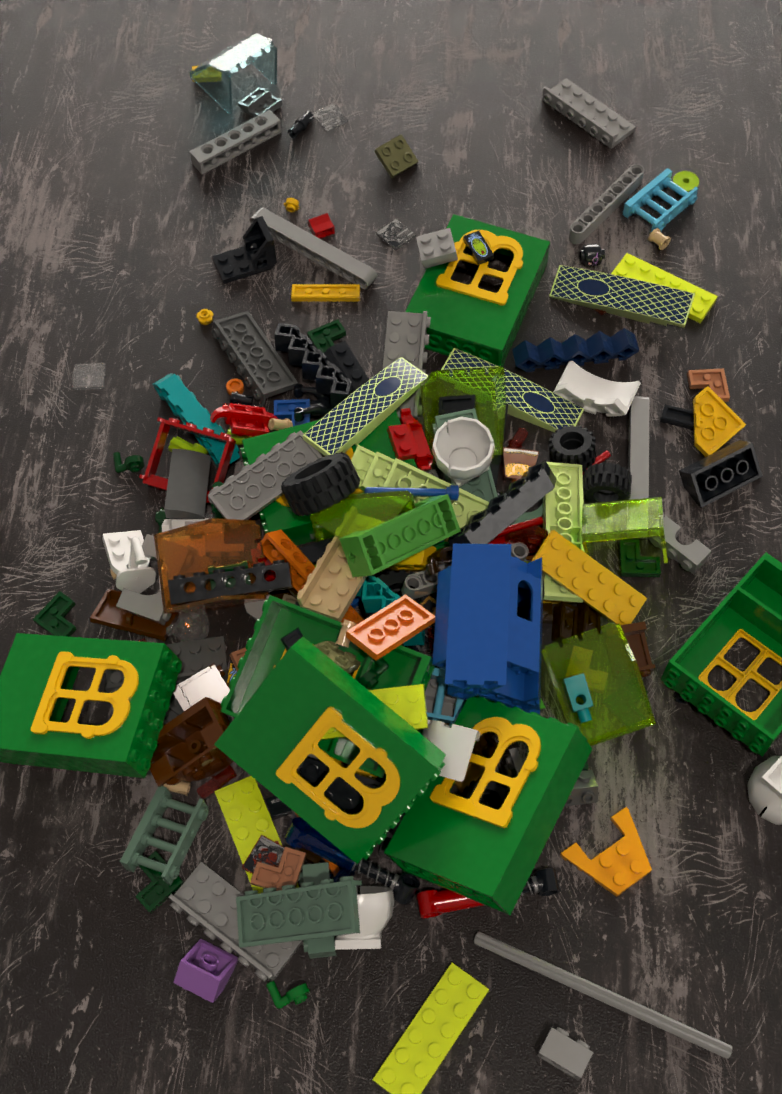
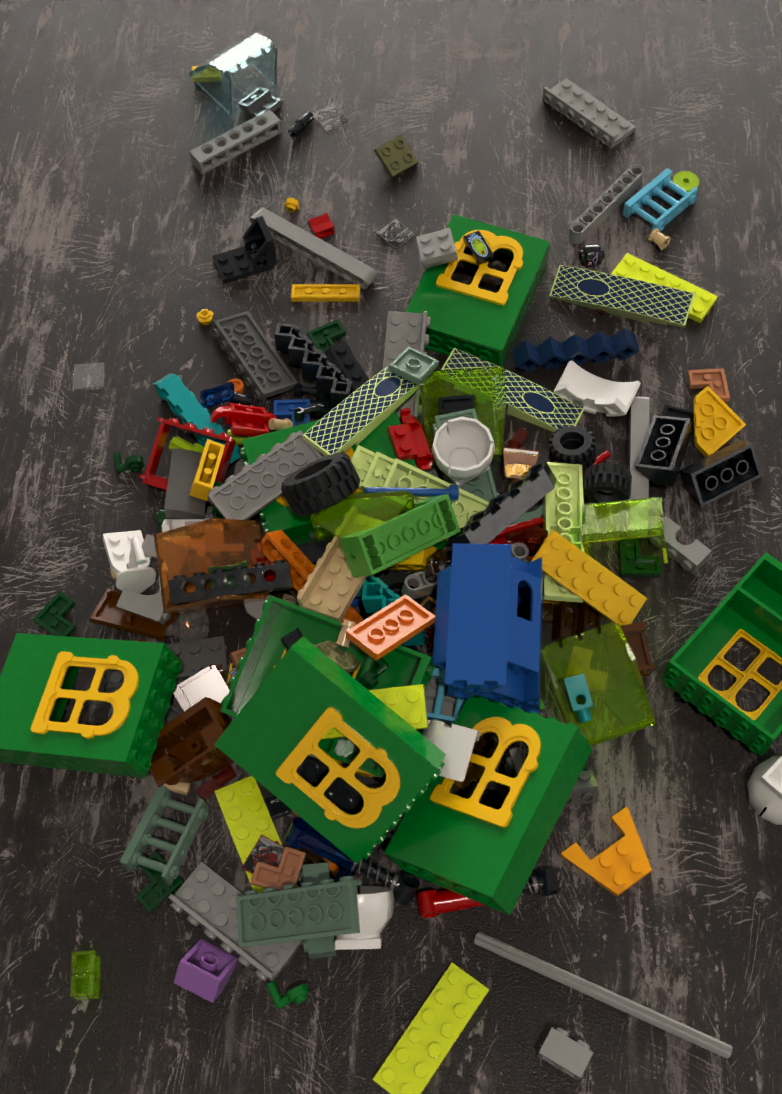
none -> clear neon green hips [70,950,100,1001]
none -> yellow brick [189,439,225,501]
none -> clear blue tile [200,382,234,408]
none -> sand green plate [388,346,439,385]
none -> black slope [635,415,692,487]

